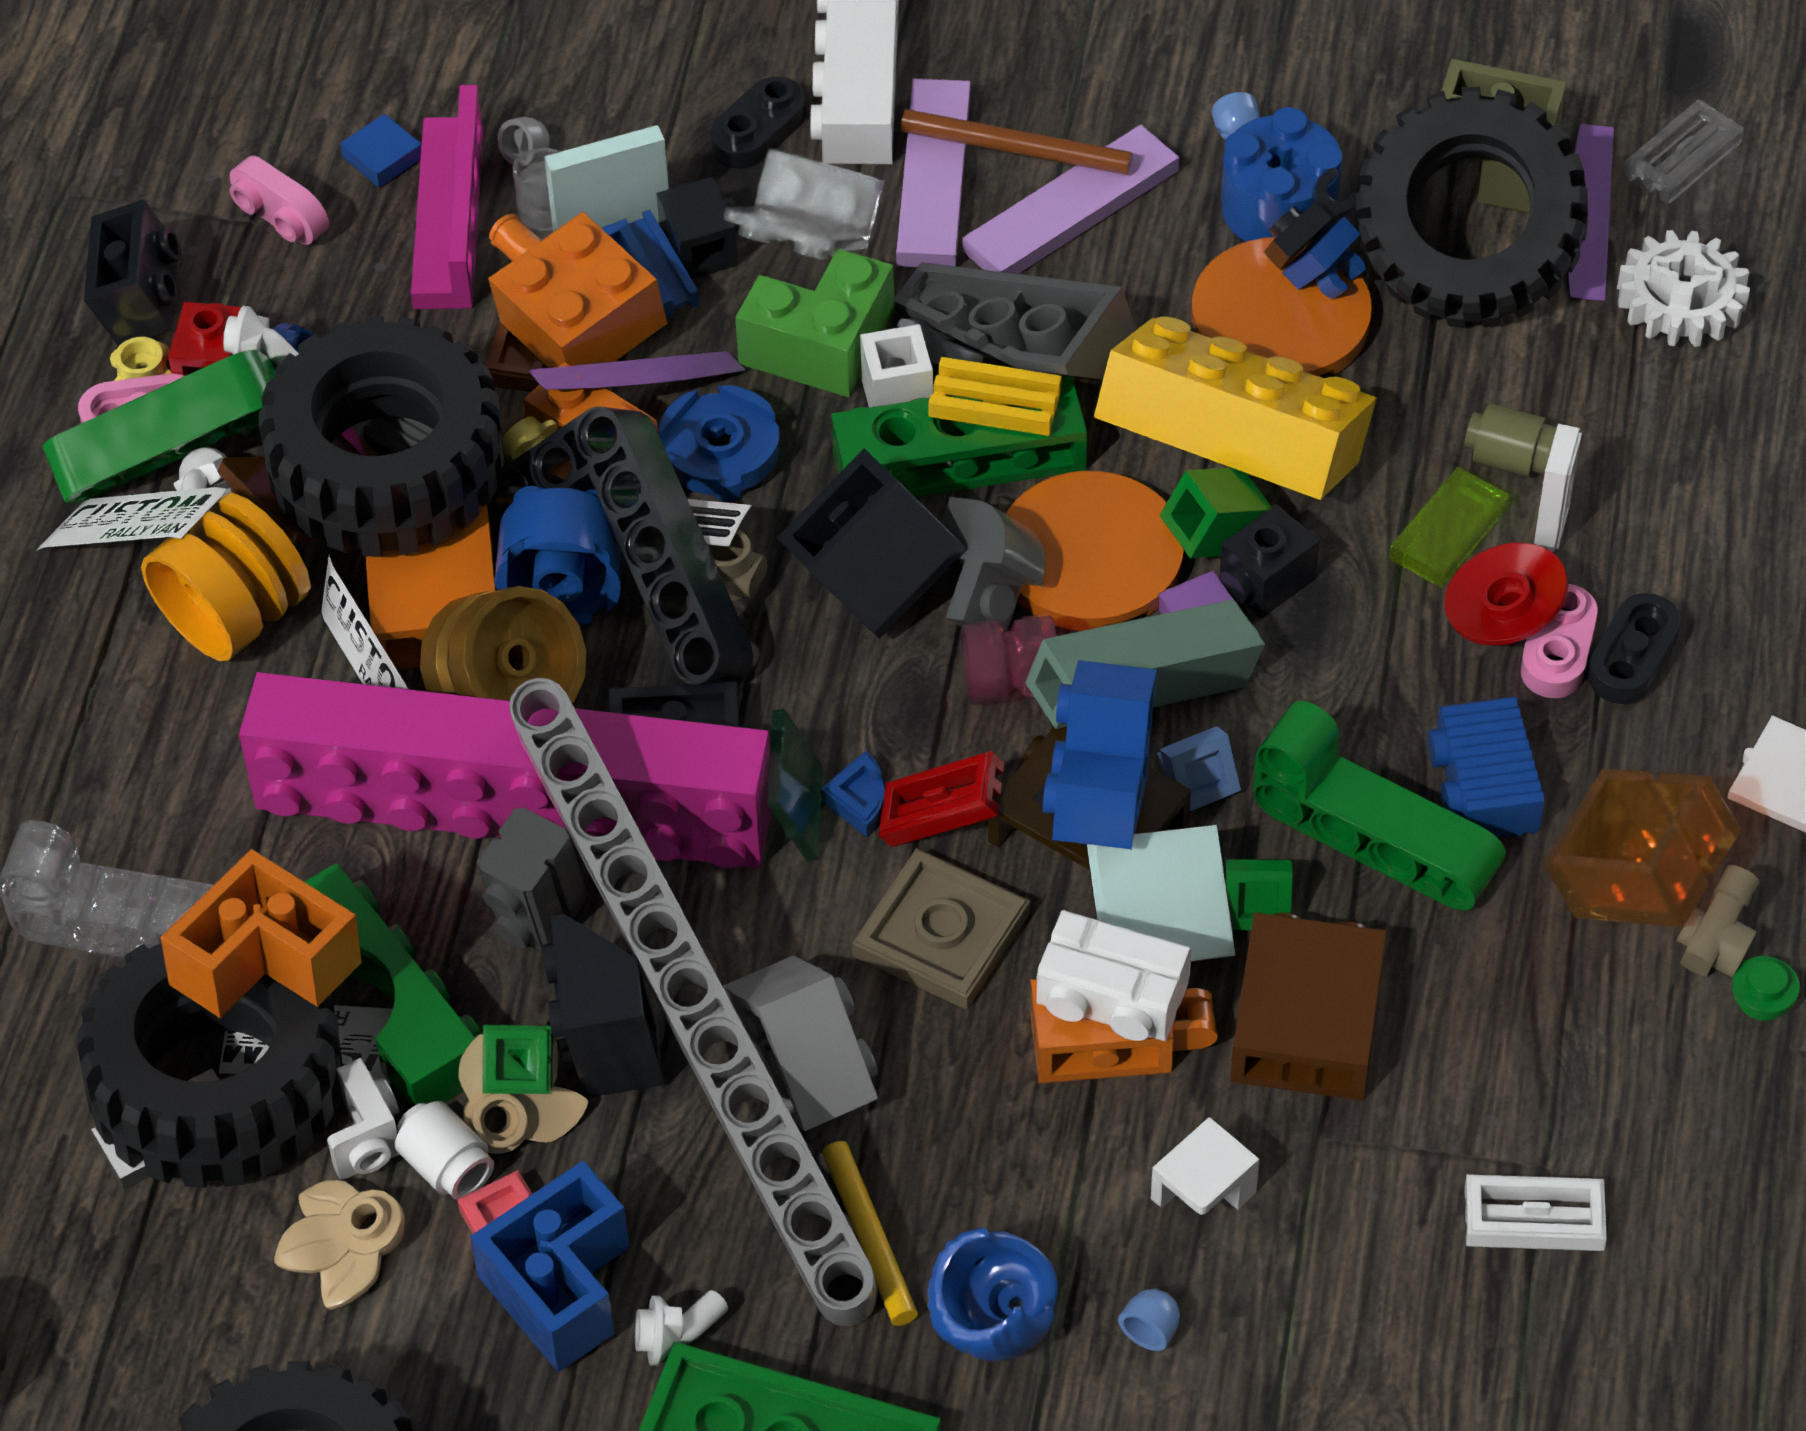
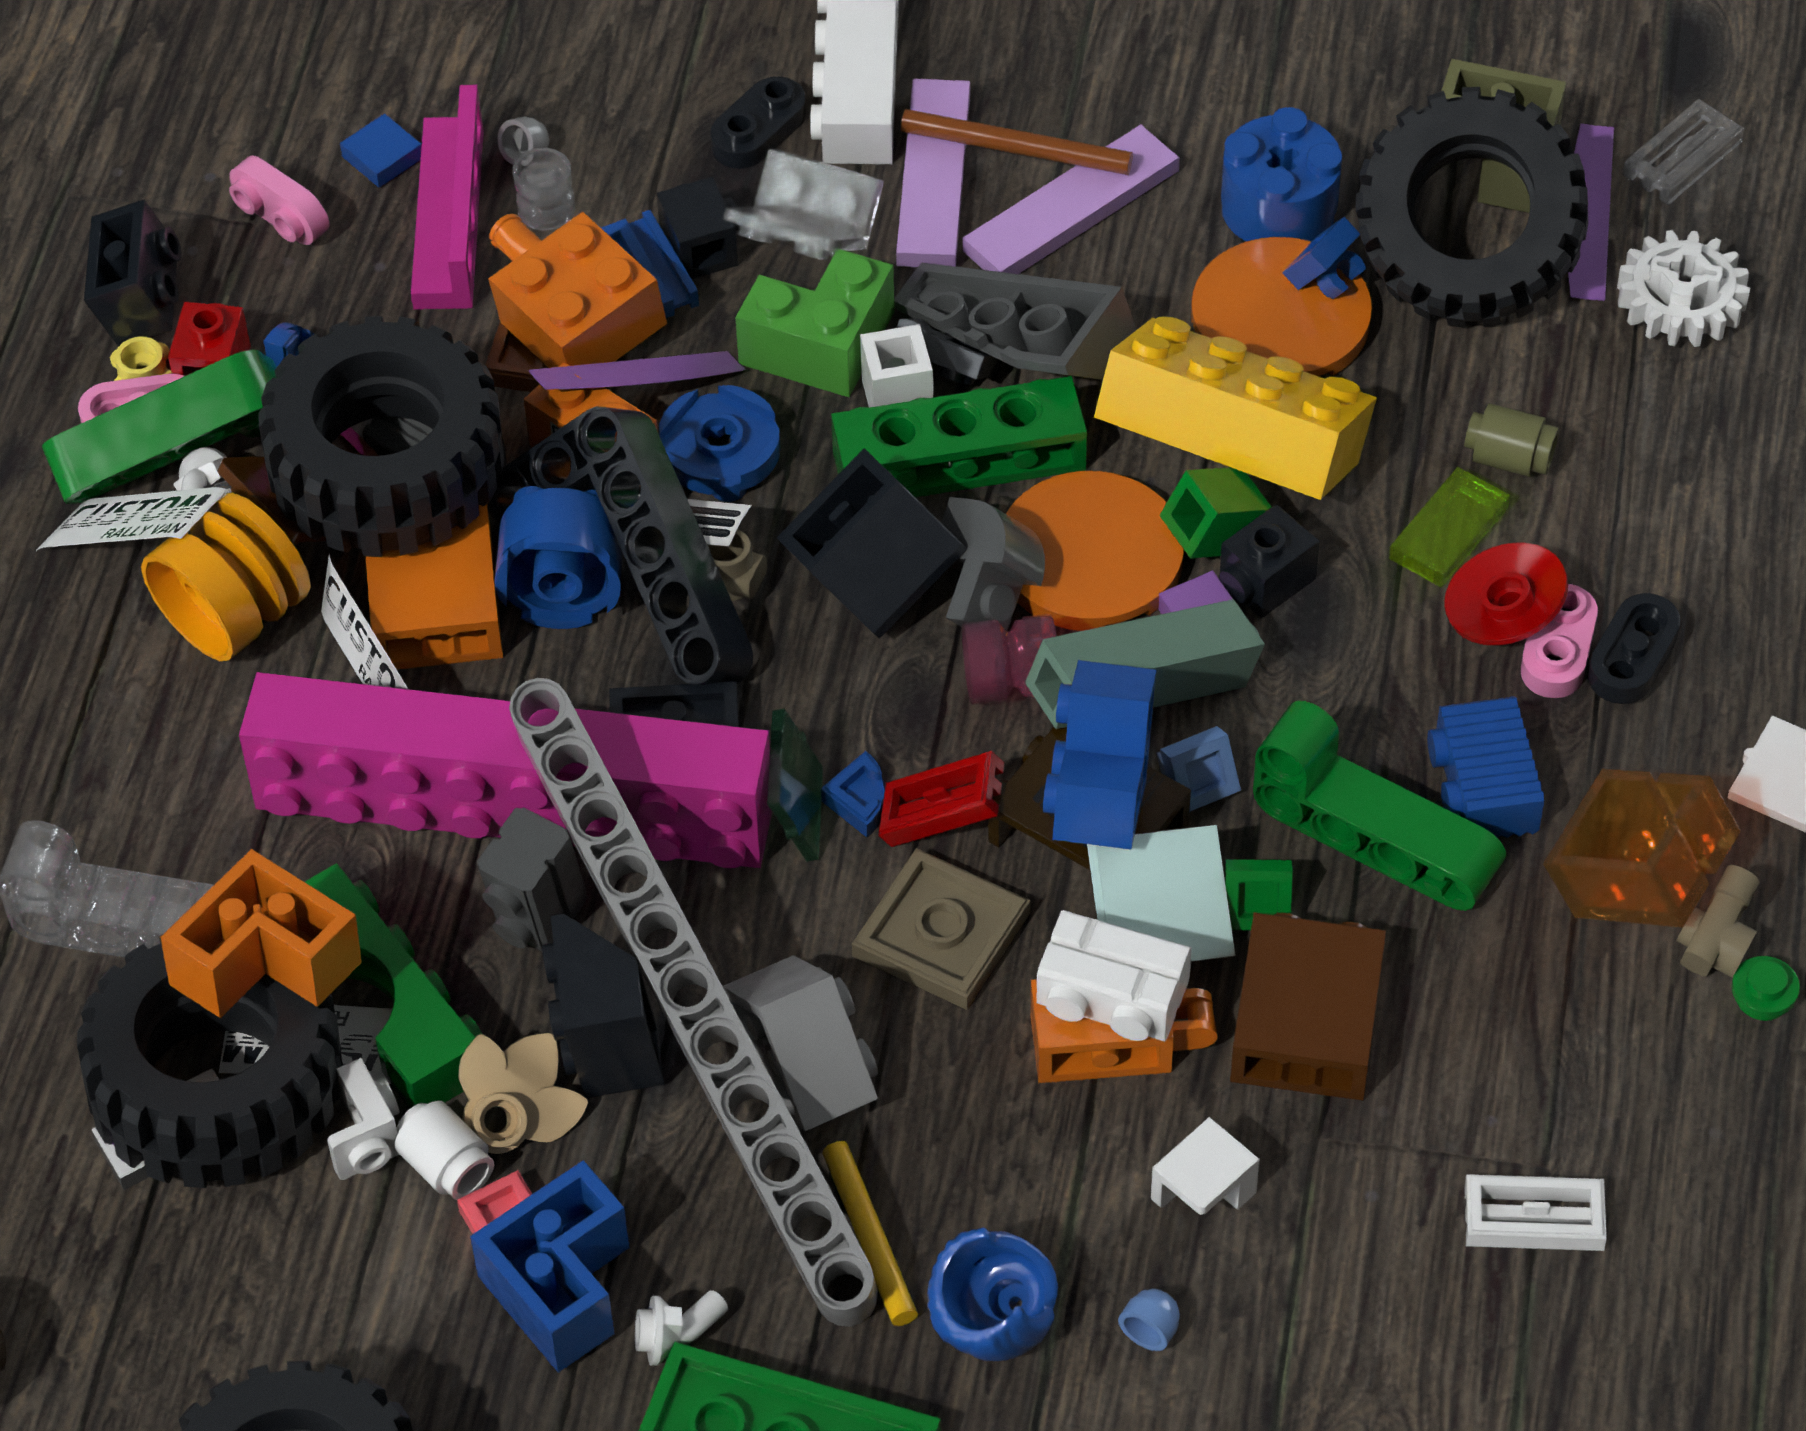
white plate [223,306,299,366] -> none
tan plate [274,1180,405,1310] -> none
pearl gold wheel [420,586,586,704] -> none
green tile [482,1025,553,1094] -> none
light yellow plate [502,416,558,463] -> none
light aqua tile [544,125,669,232] -> none
yellow tile [928,357,1062,436] -> none
medium blue hinge [1211,92,1261,140] -> none
black plate [1263,168,1358,270] -> none
white tile [1534,424,1582,553] -> none

